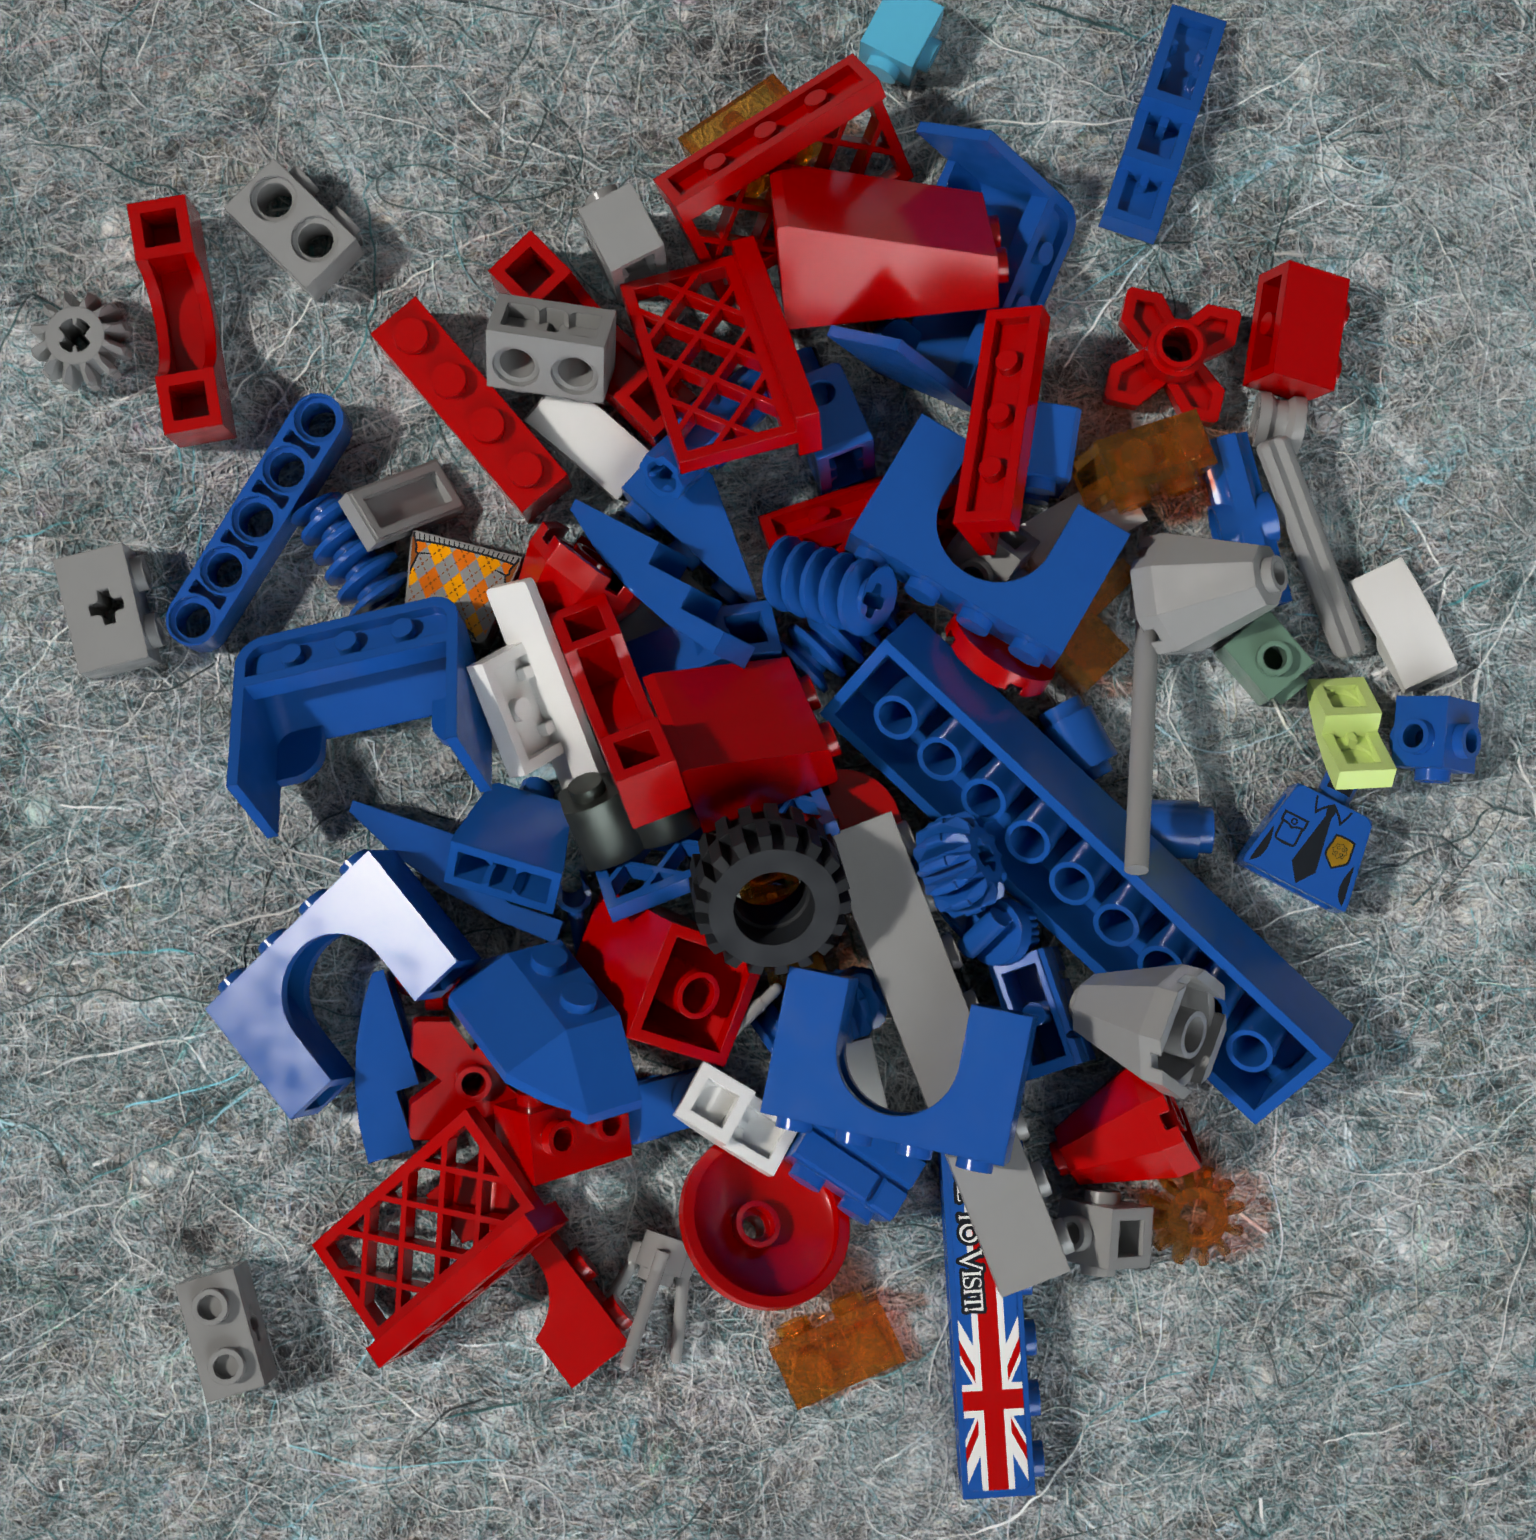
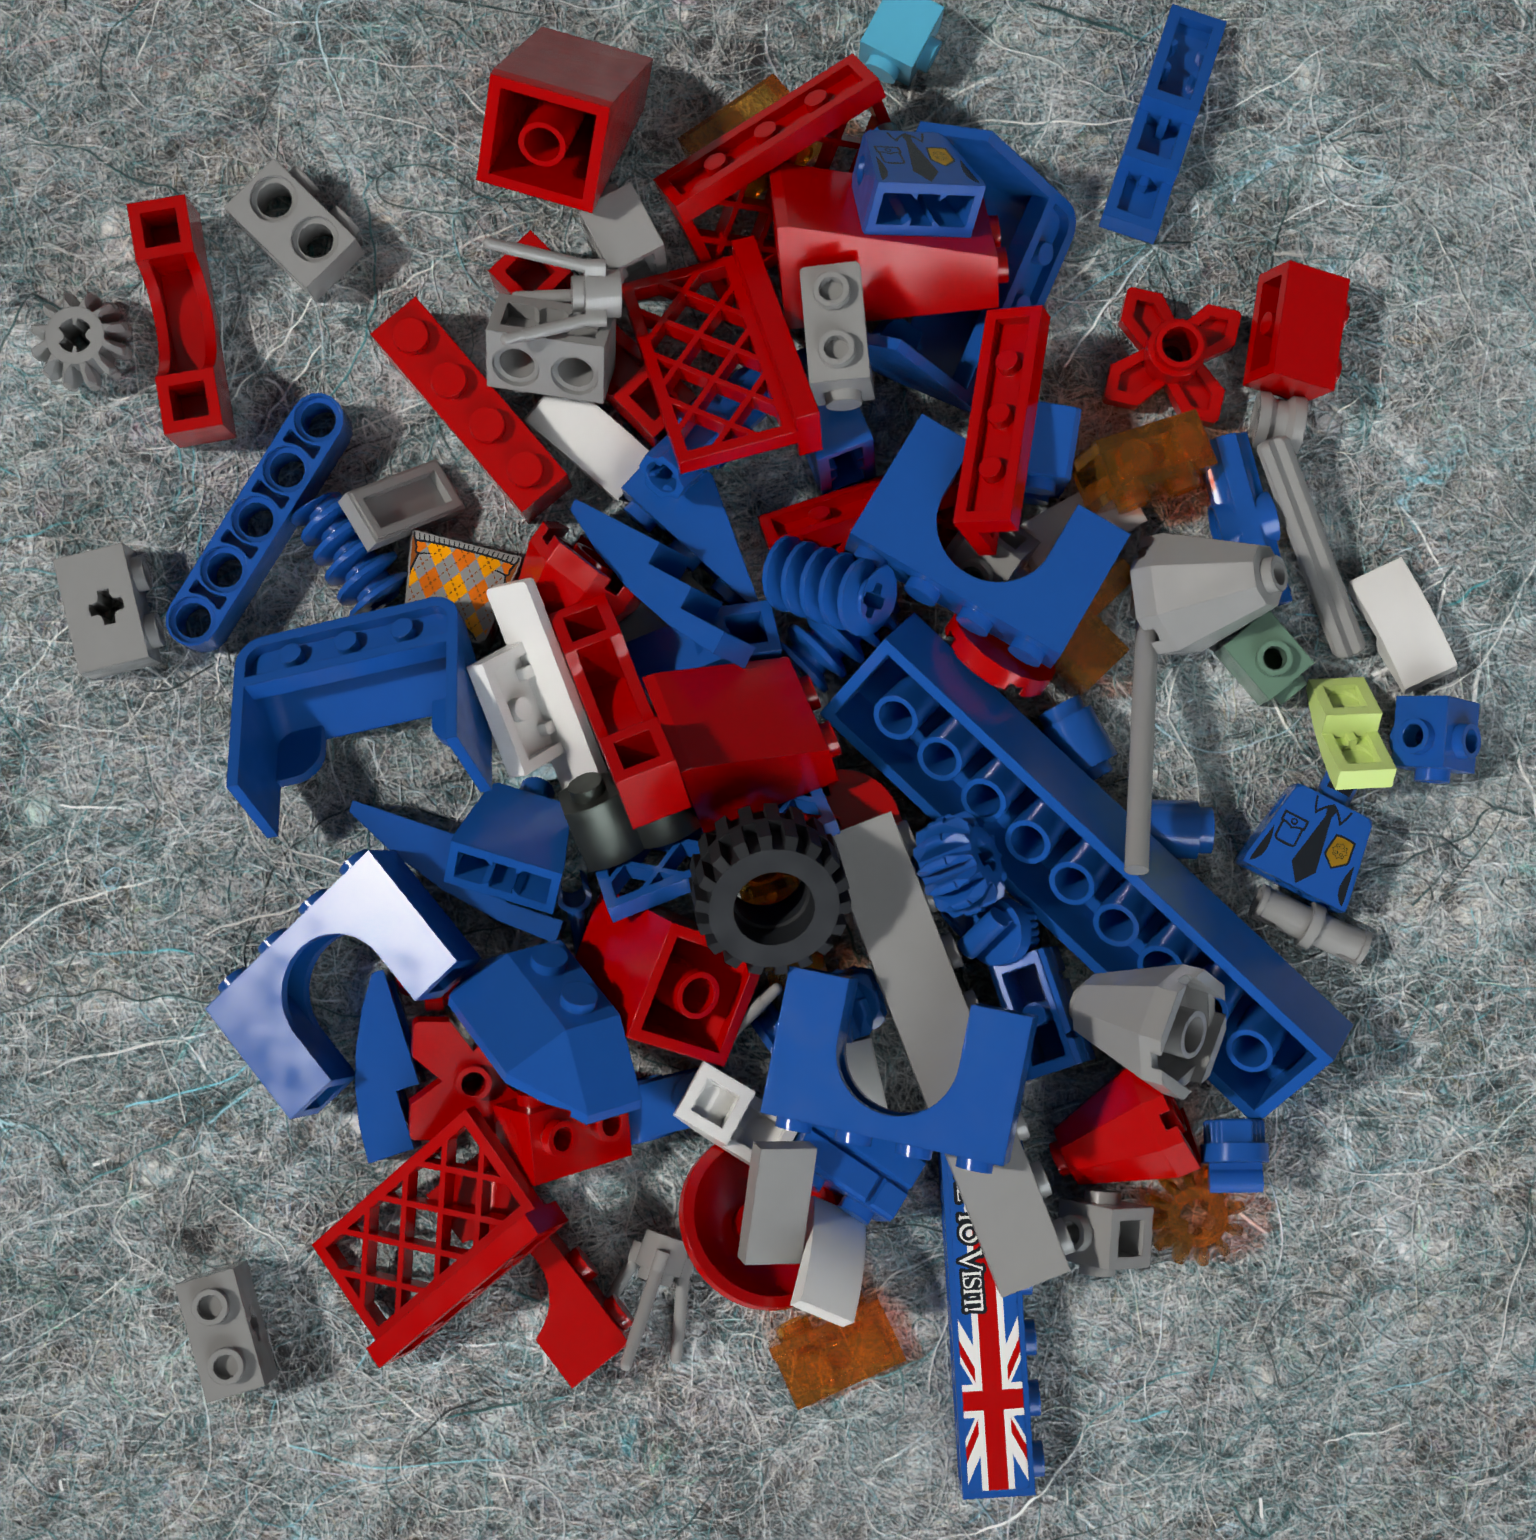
none -> red slope [476,27,653,213]
none -> light grey plant [483,237,622,346]
none -> light grey tile [737,1141,817,1265]
none -> white slope [790,1196,866,1327]
none -> light grey bracket [800,261,875,411]
none -> blue torso [851,122,986,238]
none -> blue piece [1200,1118,1270,1193]
none -> light grey pin [1248,884,1373,967]

